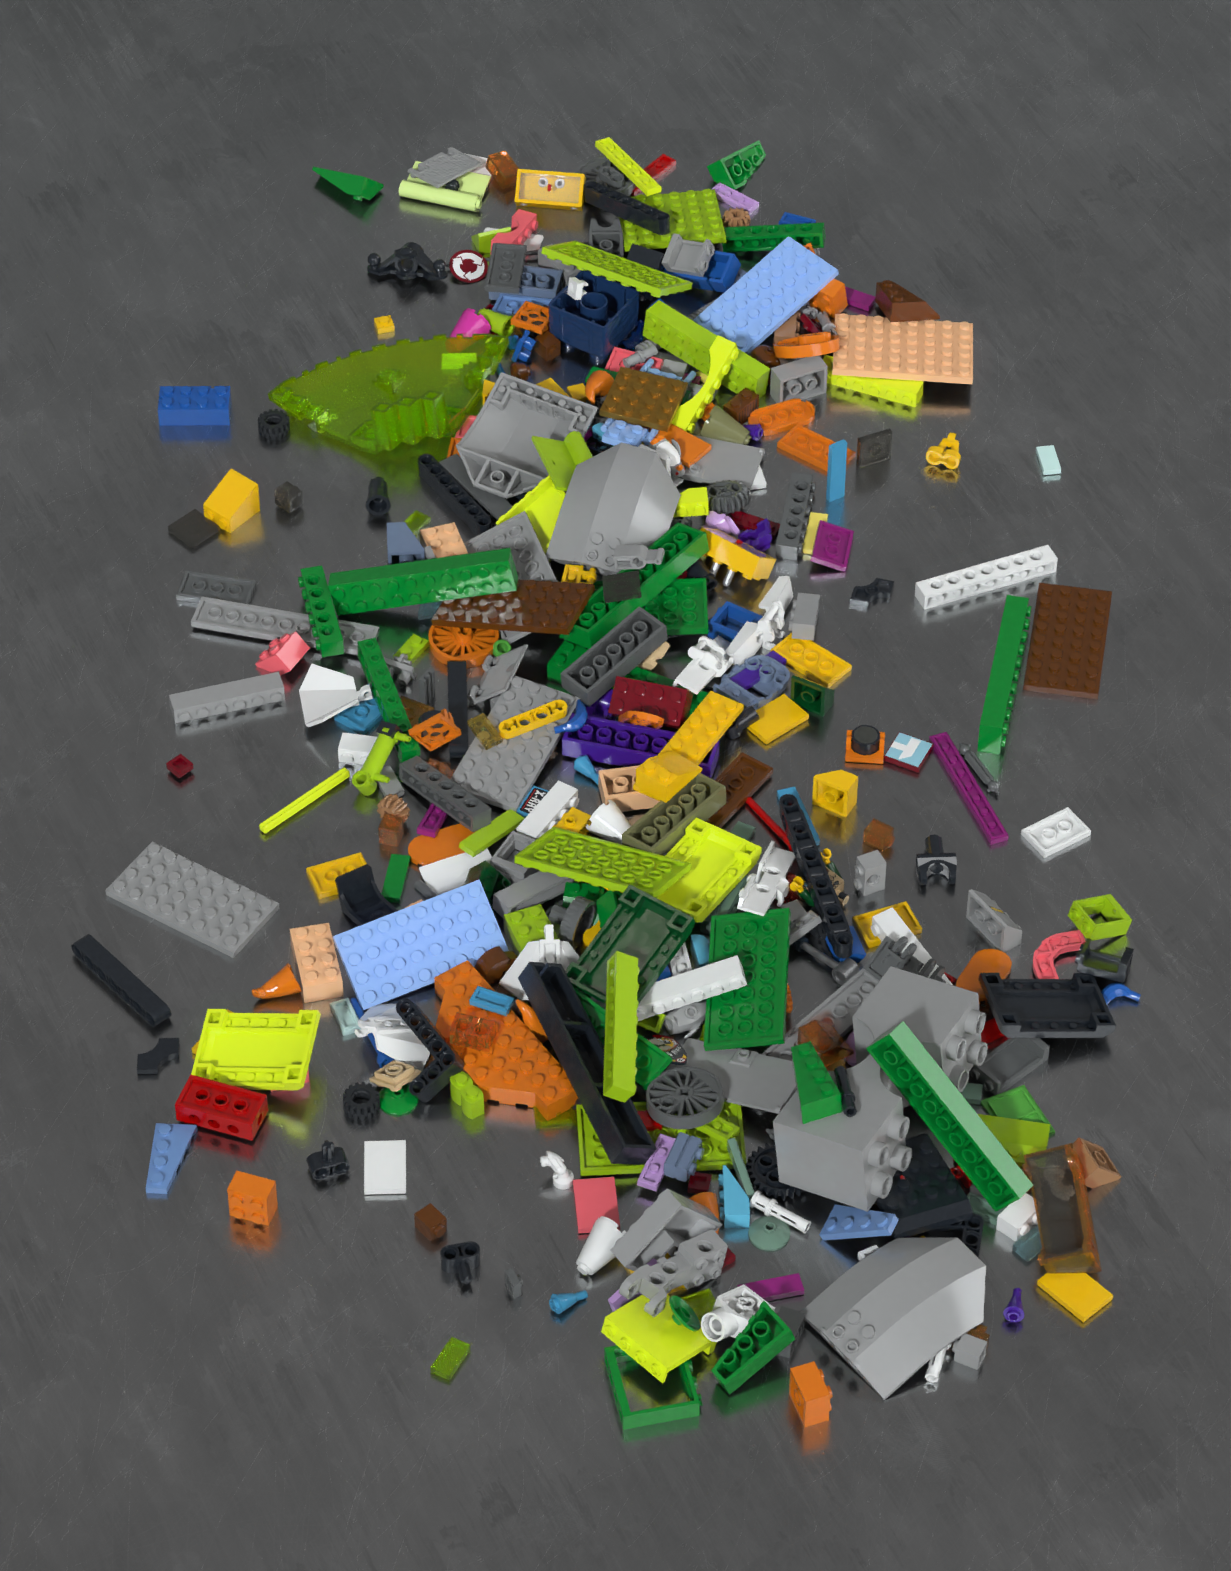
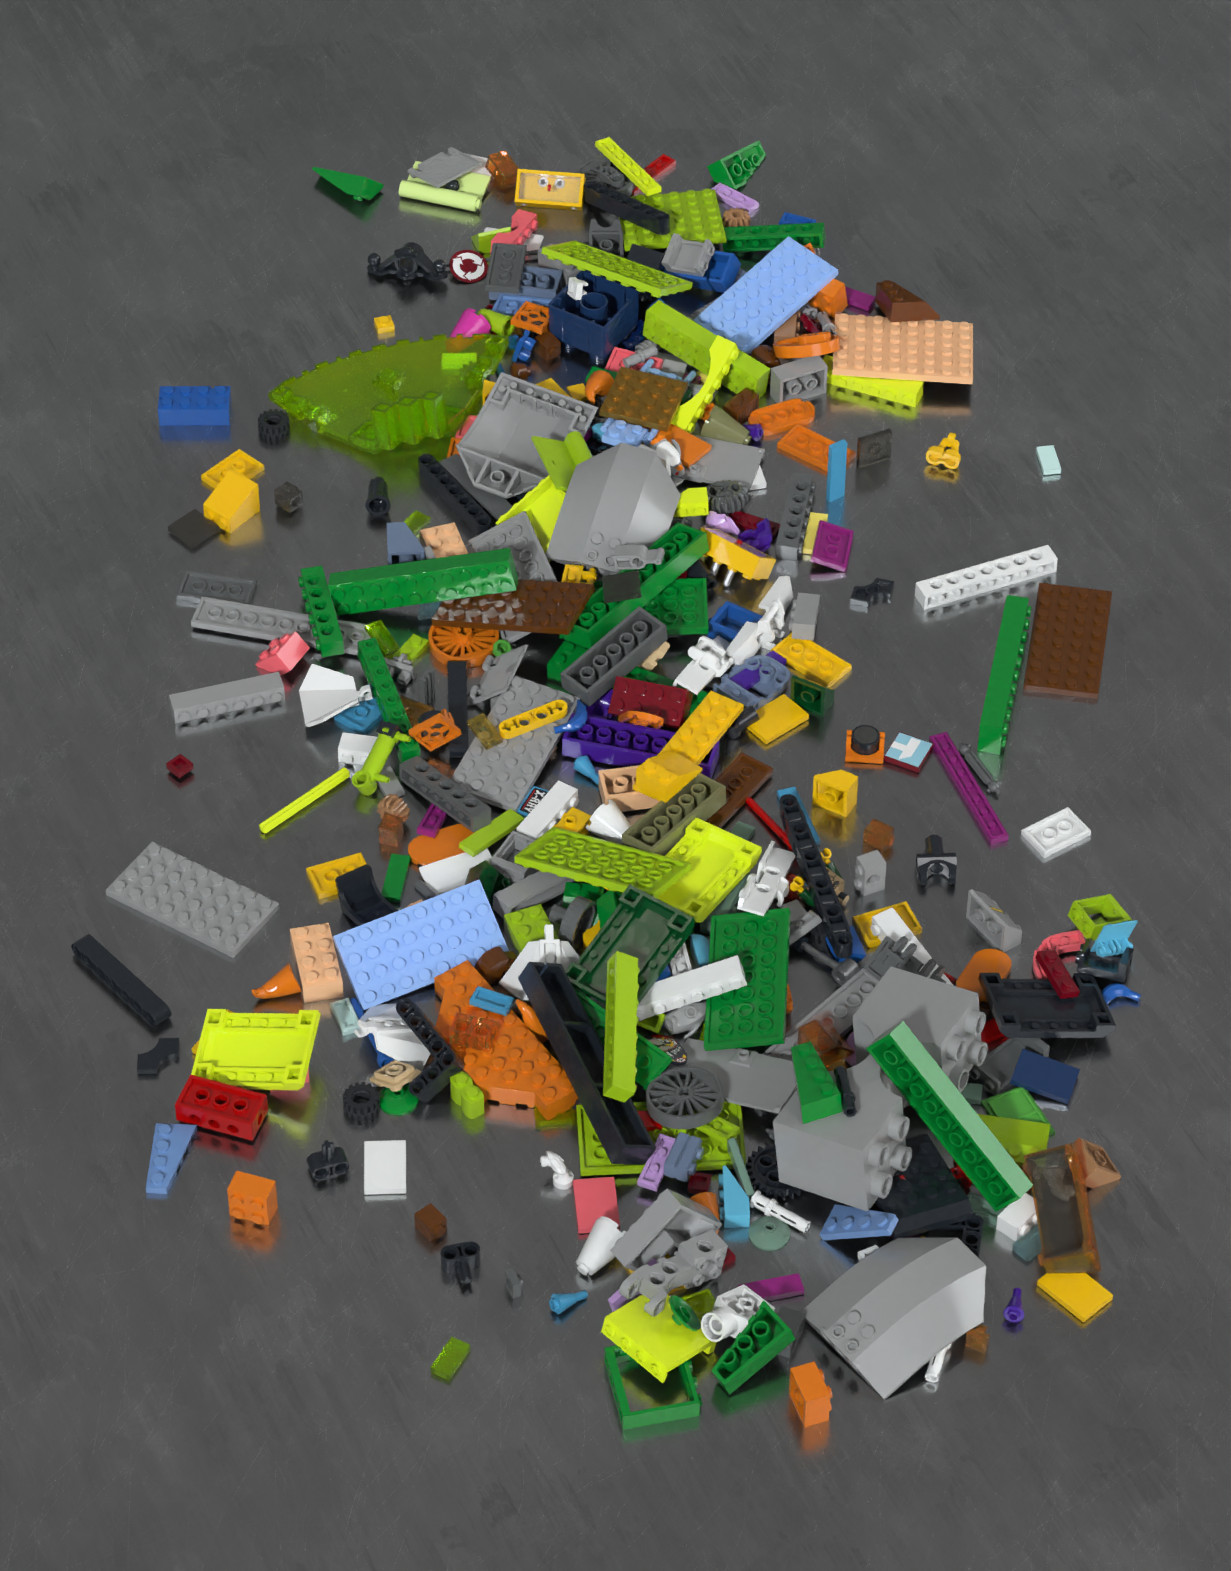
light grey brick [952,1333,987,1370] -> none
none -> yellow tile [201,449,265,489]
none -> clear neon green tile [364,620,400,657]
none -> dark blue tile [1010,1049,1080,1104]
none -> dark red plate [1036,950,1080,999]
none -> medium azure hinge [1090,920,1138,957]

